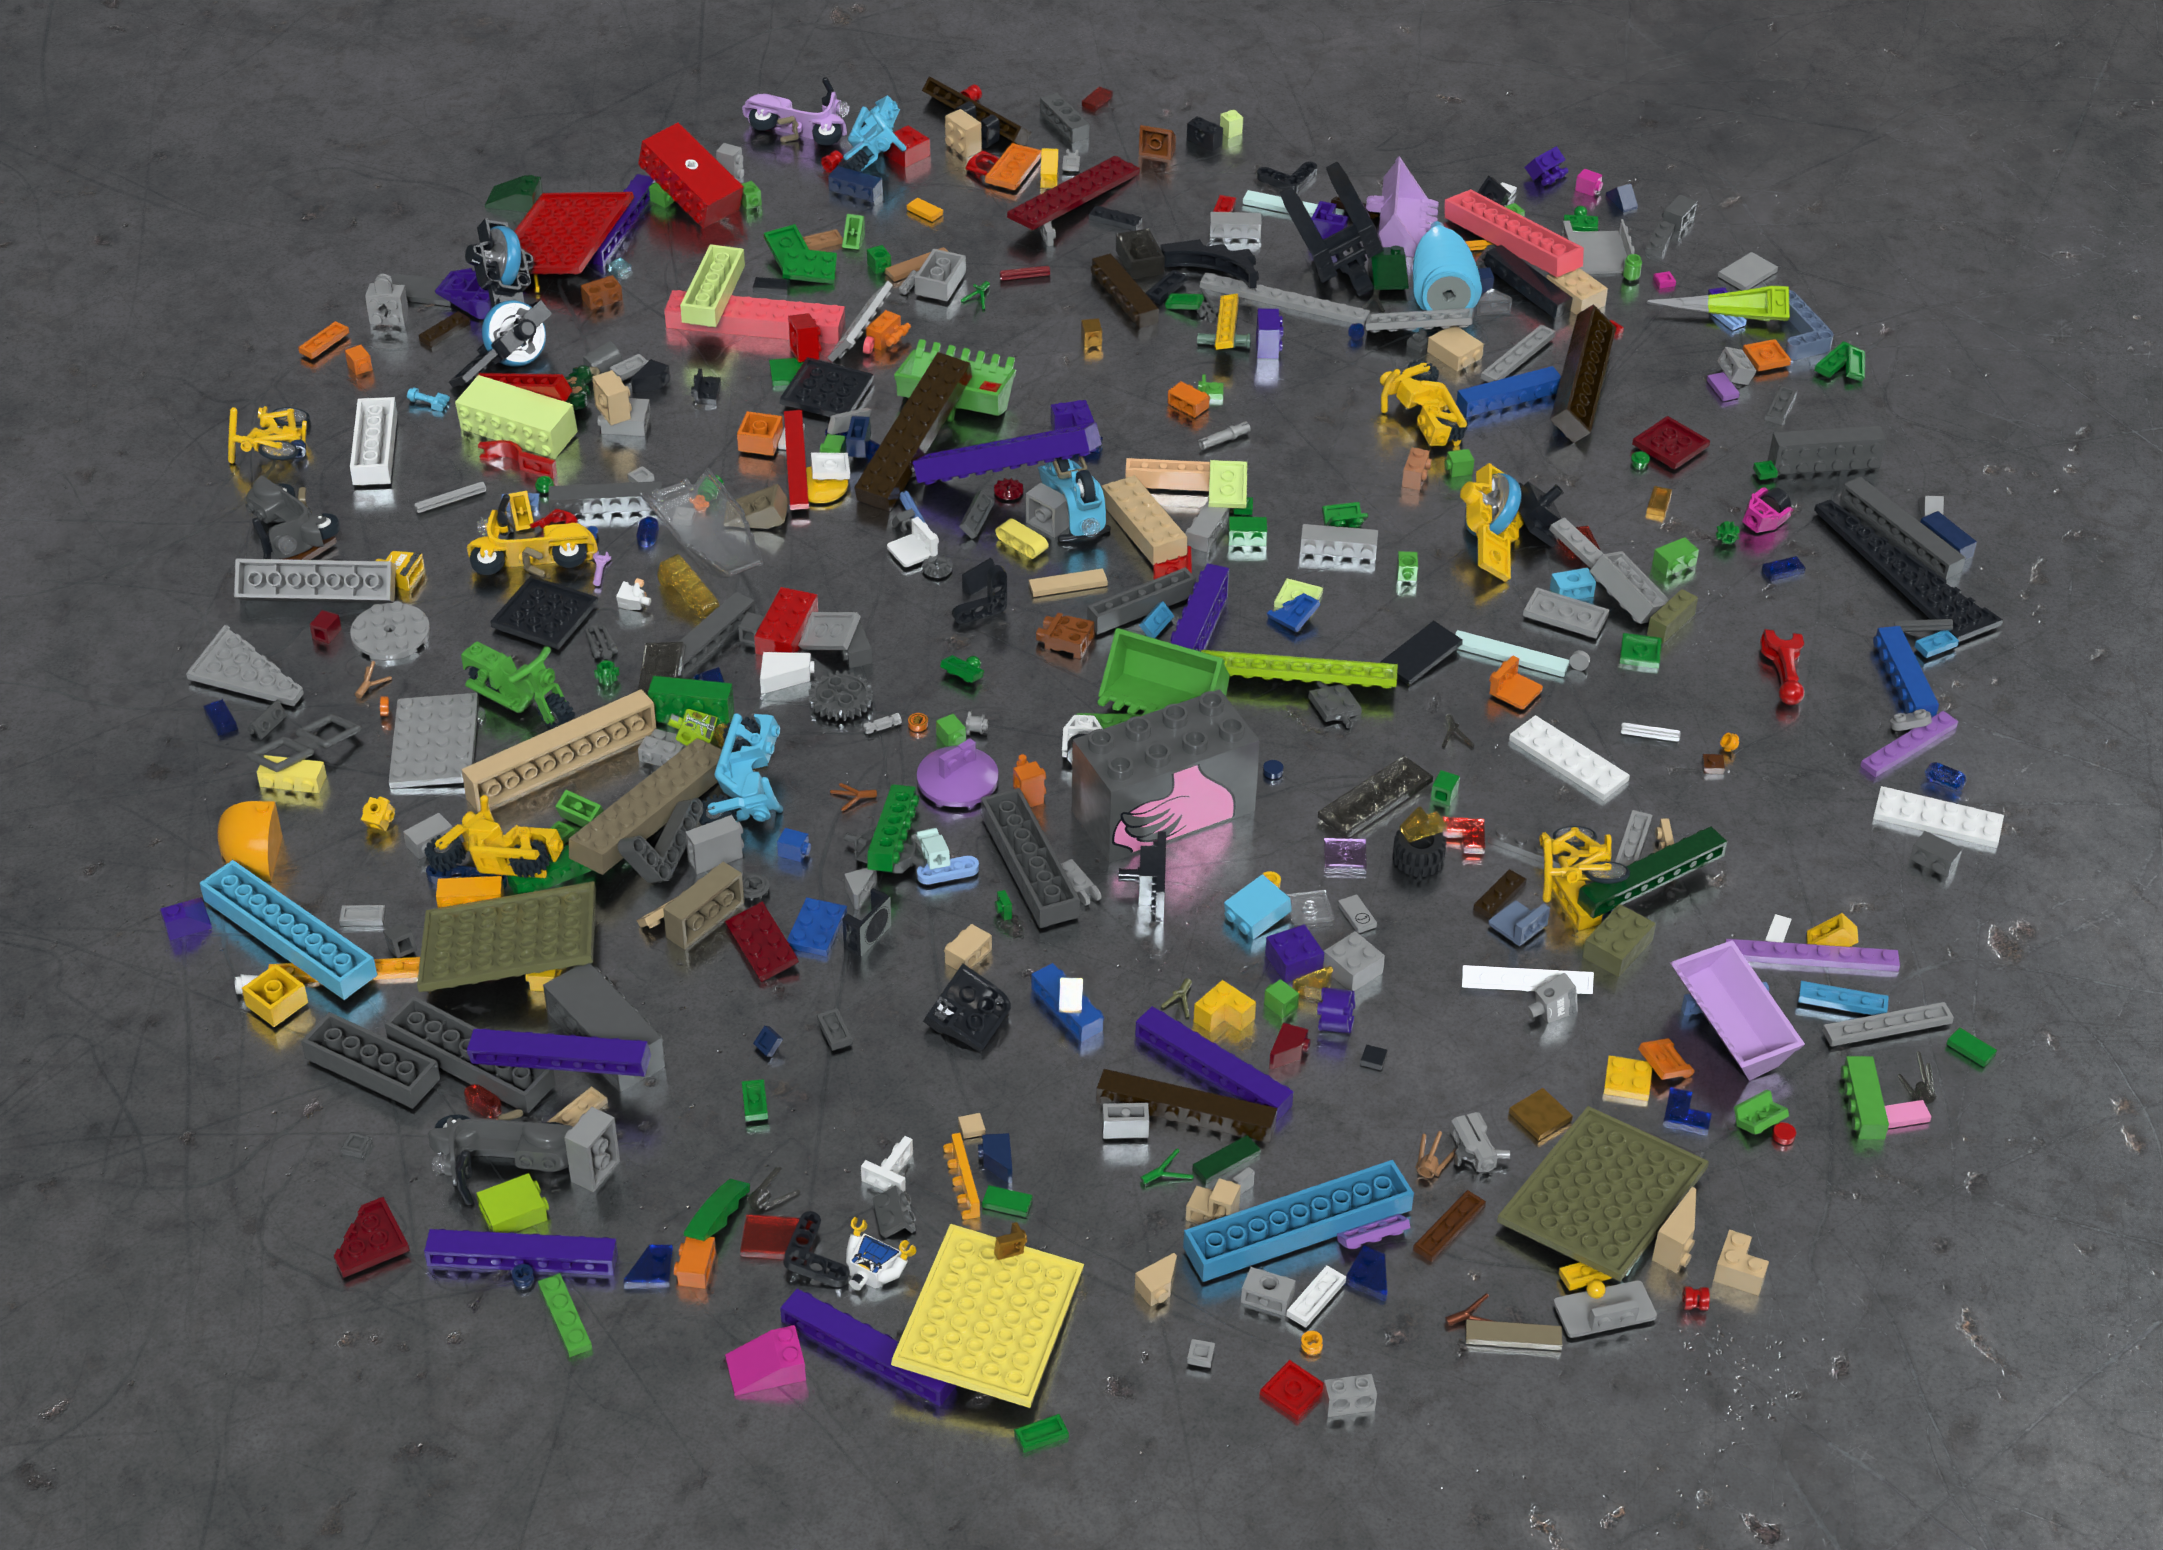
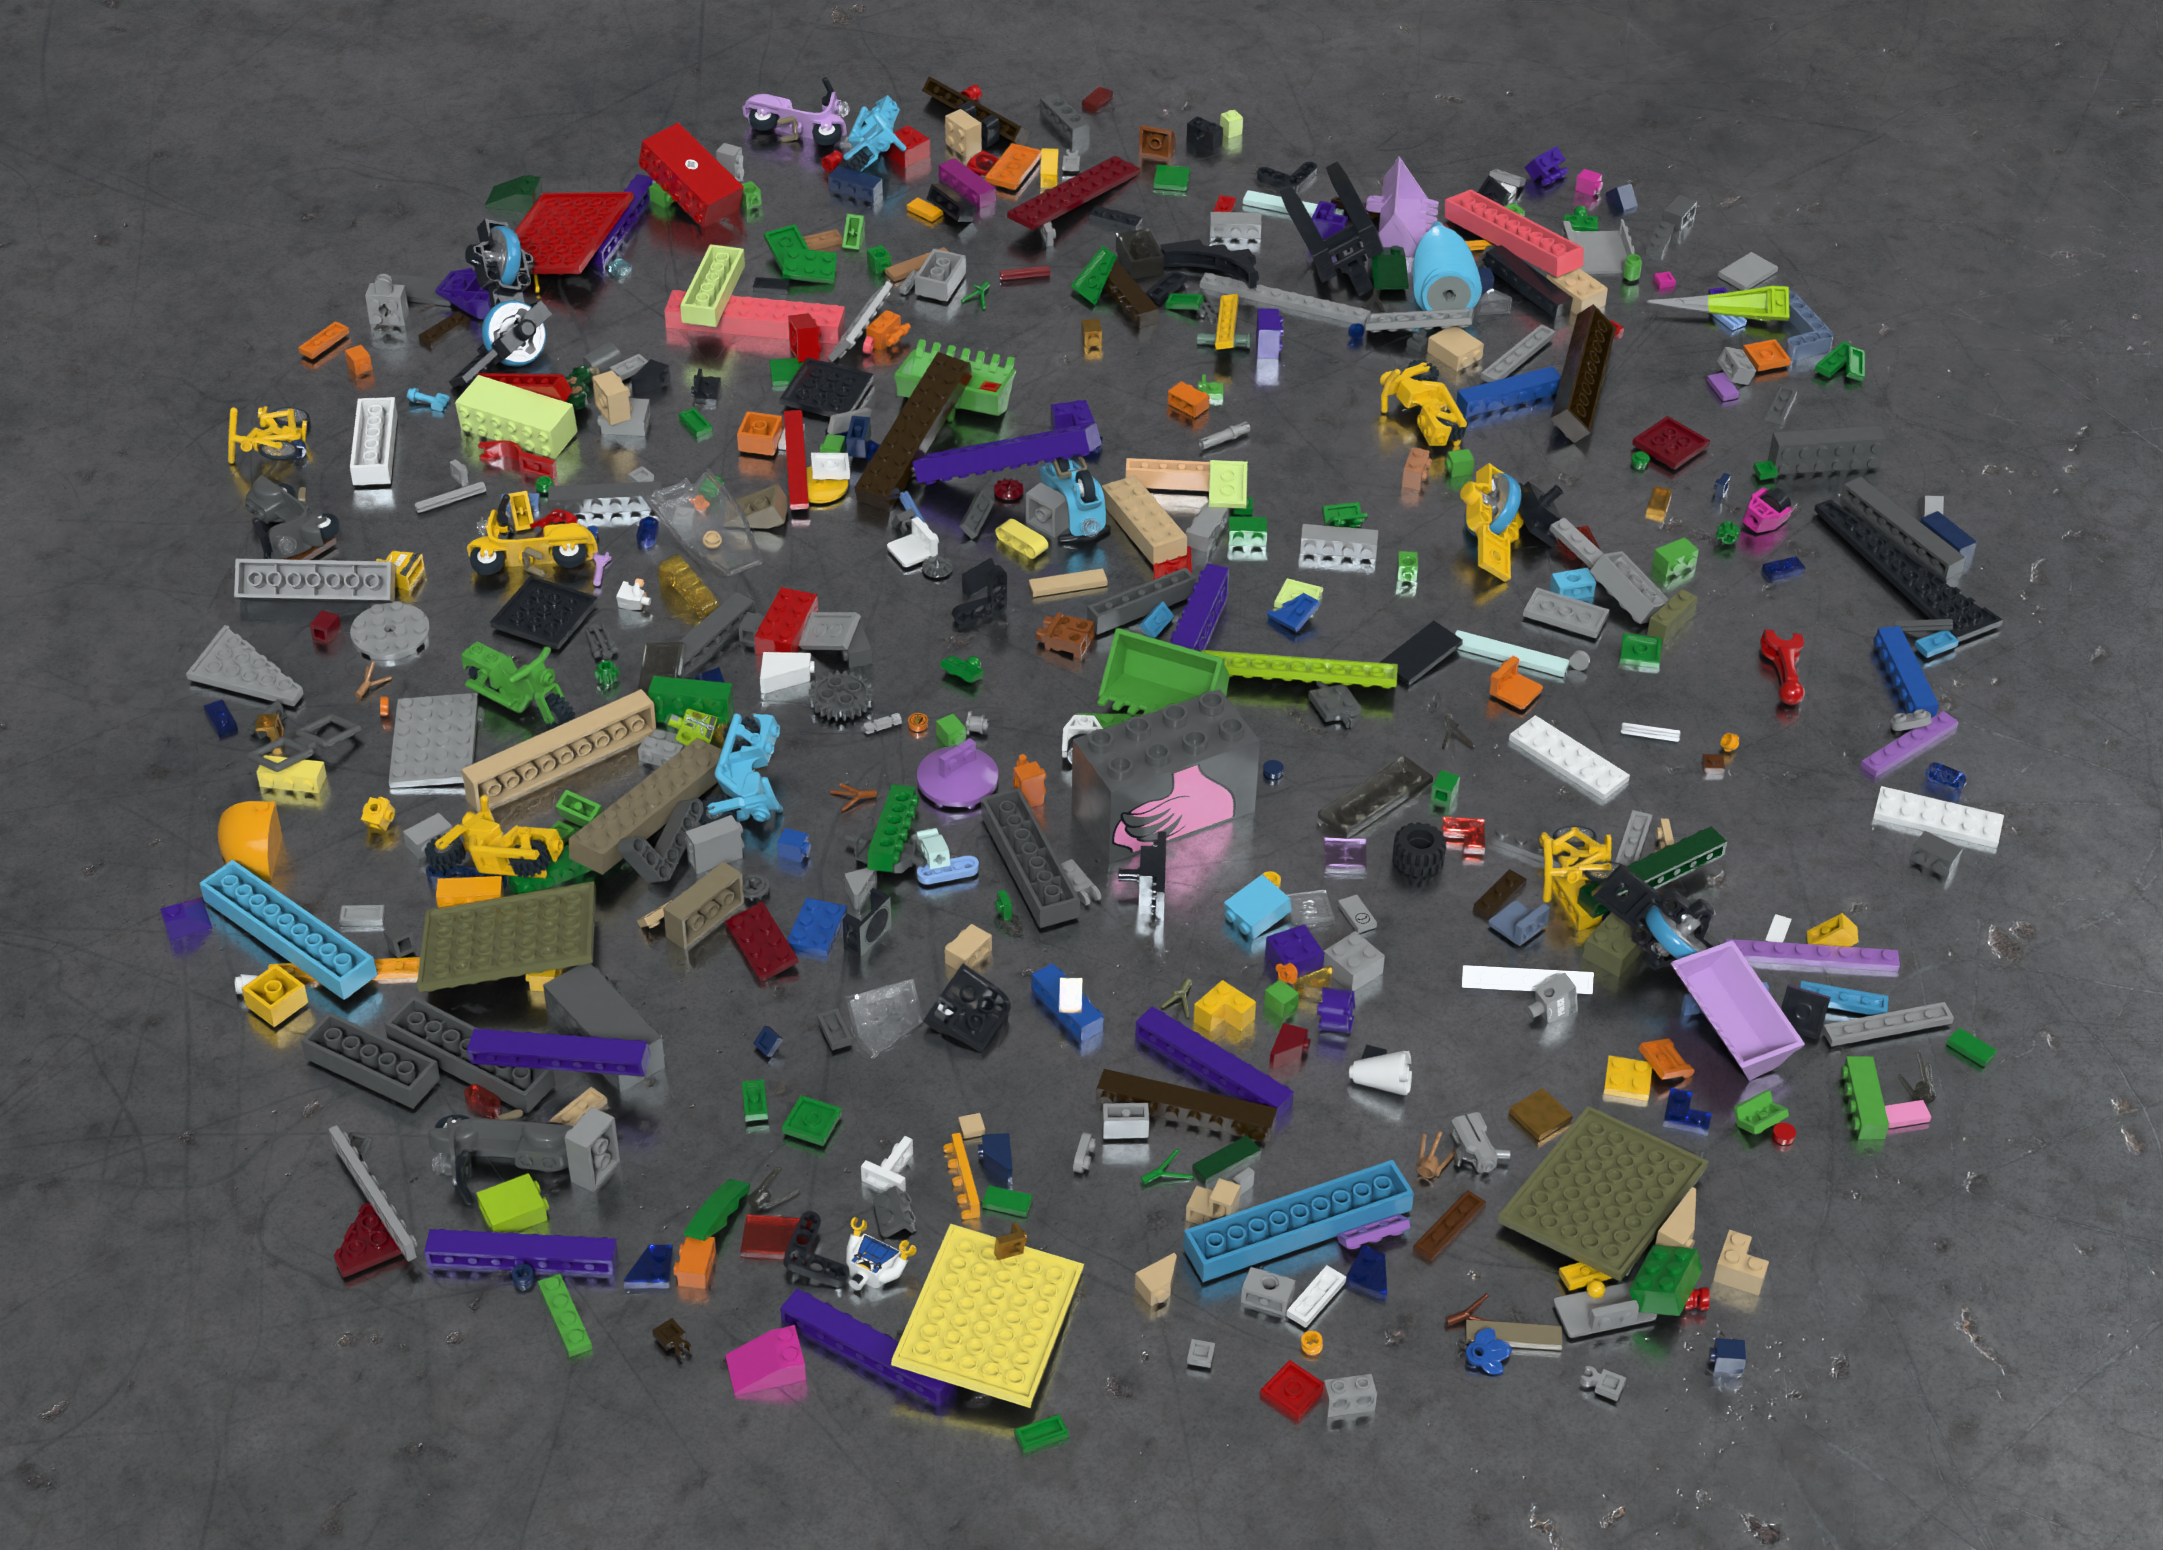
dark orange brick [581,275,623,310] -> none
clear yellow slope [1400,806,1447,842] -> none
none -> pearl gold bracket [255,713,284,742]
none -> light grey plate [329,1125,417,1262]
none -> light grey plate [450,459,468,485]
none -> dark brown plate [652,1318,691,1358]
none -> green tile [679,408,713,437]
none -> tan plate [703,531,722,549]
none -> green plate [782,1095,842,1146]
none -> clear wedge [845,979,924,1059]
none -> black brick [927,184,978,222]
none -> magenta brick [938,158,996,209]
none -> green wing [1071,246,1117,305]
none -> light grey plate [1073,1132,1096,1173]
none -> green tile [1153,165,1190,191]
none -> orange plate [1276,963,1298,984]
none -> white cone [1349,1051,1412,1095]
none -> blue plate [1465,1328,1512,1375]
none -> light grey plate [1489,169,1526,188]
none -> light grey plate [1580,1366,1626,1401]
none -> black piece [1591,864,1721,971]
none -> green brick [1629,1245,1702,1316]
none -> dark blue brick [1709,1338,1746,1374]
none -> dark blue plate [1714,473,1731,500]
none -> black tile [1781,985,1831,1040]

